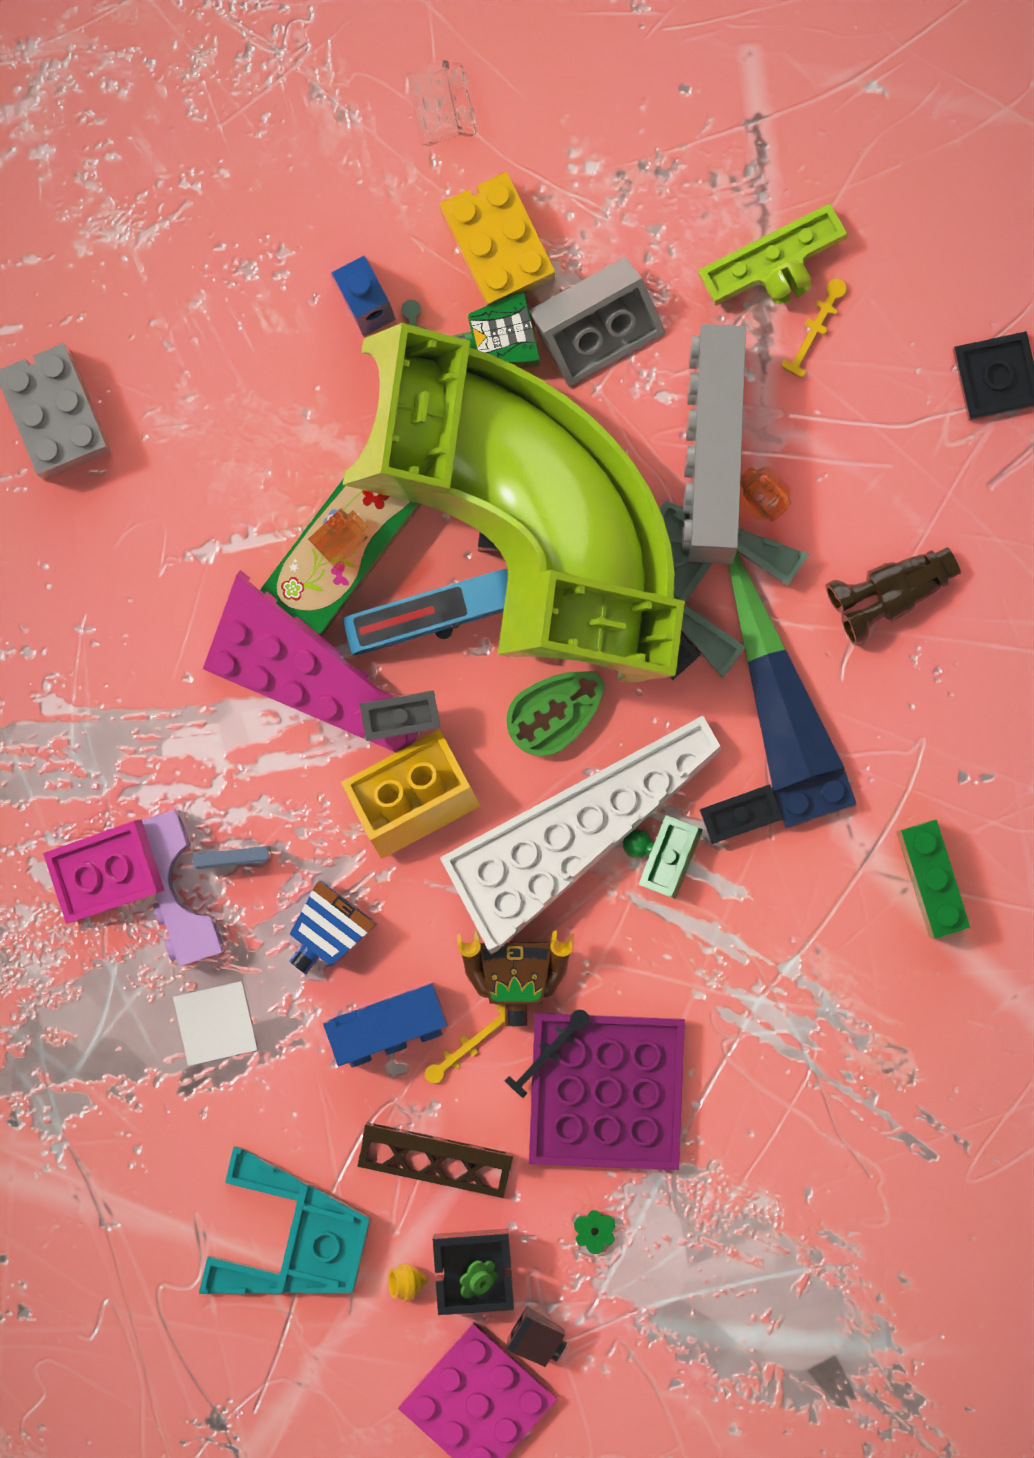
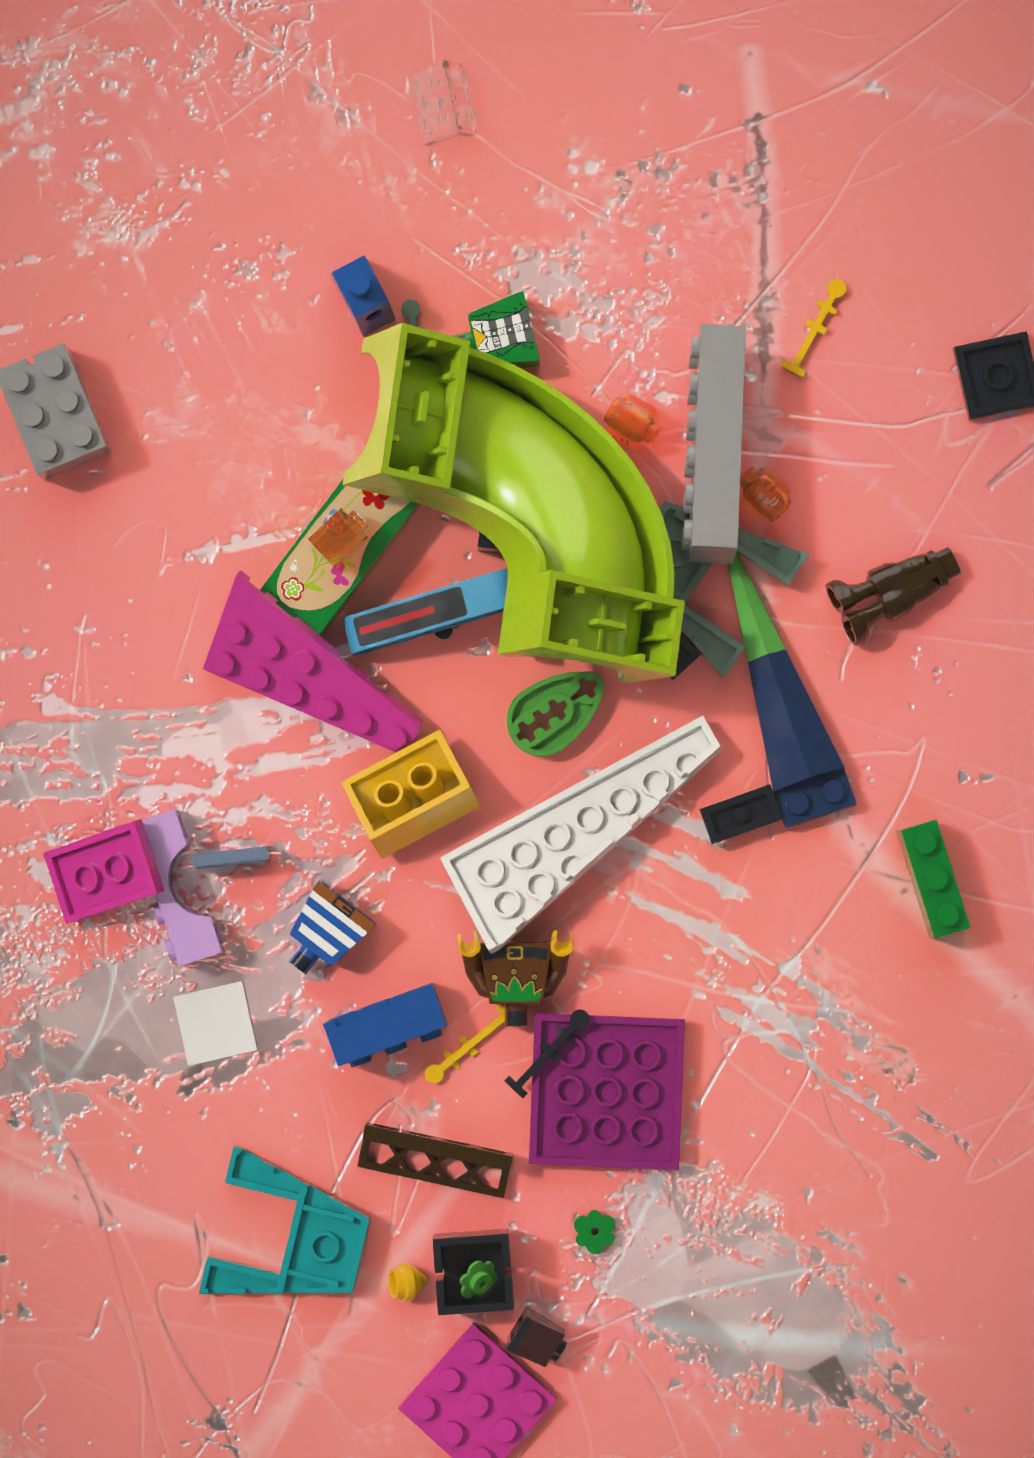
dark grey plate [359,690,441,741] -> none
yellow piece [439,171,555,306] -> none
light grey slope [528,256,666,387] -> none
plate [623,815,703,899] -> none
lime plate [698,203,847,306] -> none
none -> clear orange head [604,394,662,449]

